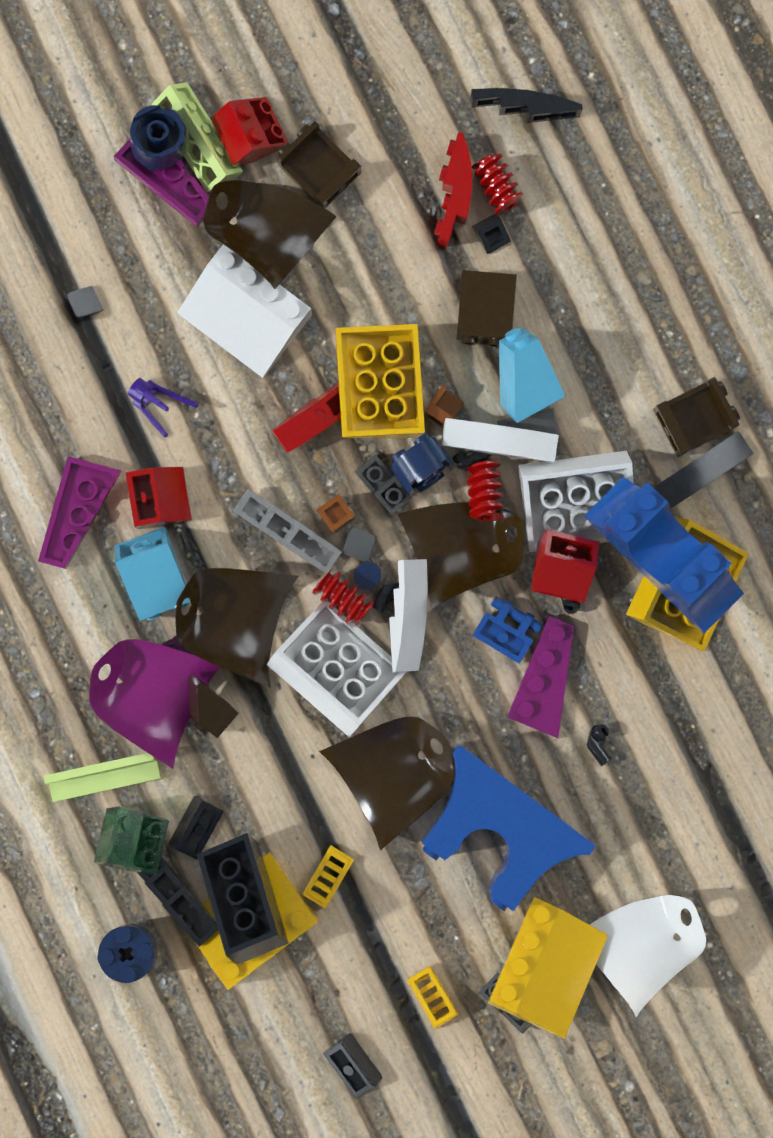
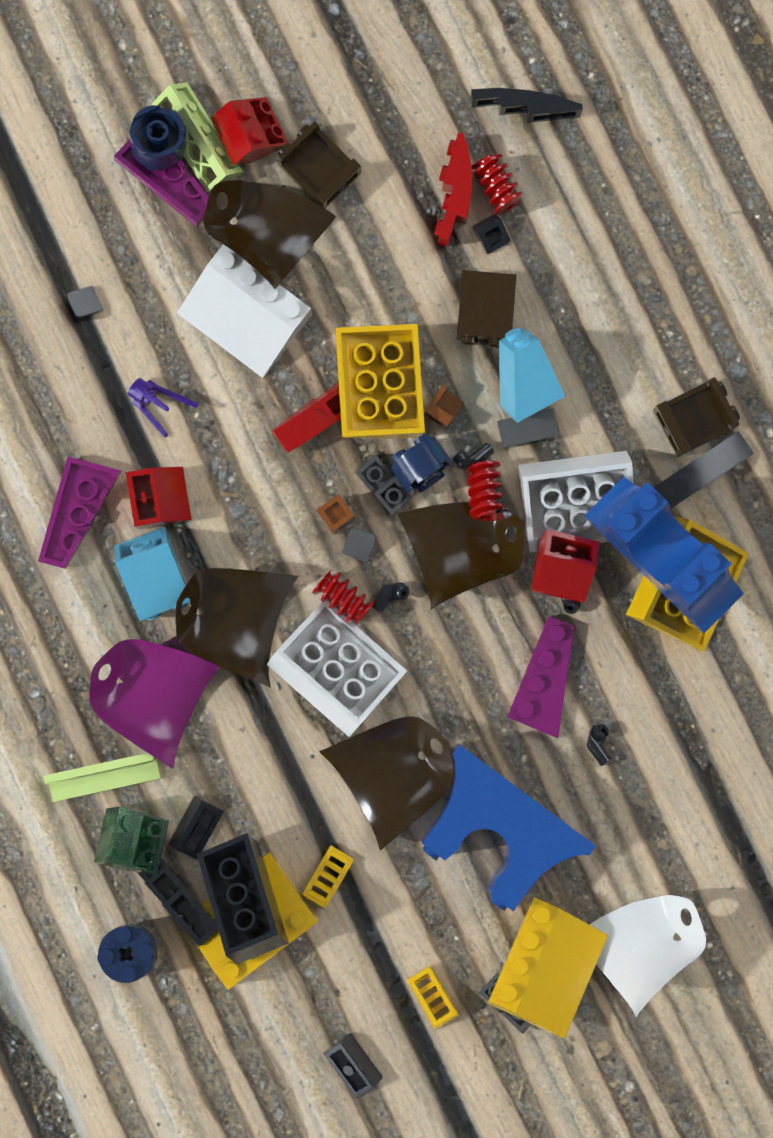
dark brown slope [188,673,239,738] -> none
light grey slope [233,489,342,574] -> none
dark blue tile [354,561,381,590] -> none
white slope [389,559,428,672] -> none
white slope [441,418,559,462] -> none
blue plate [472,596,543,664] -> none

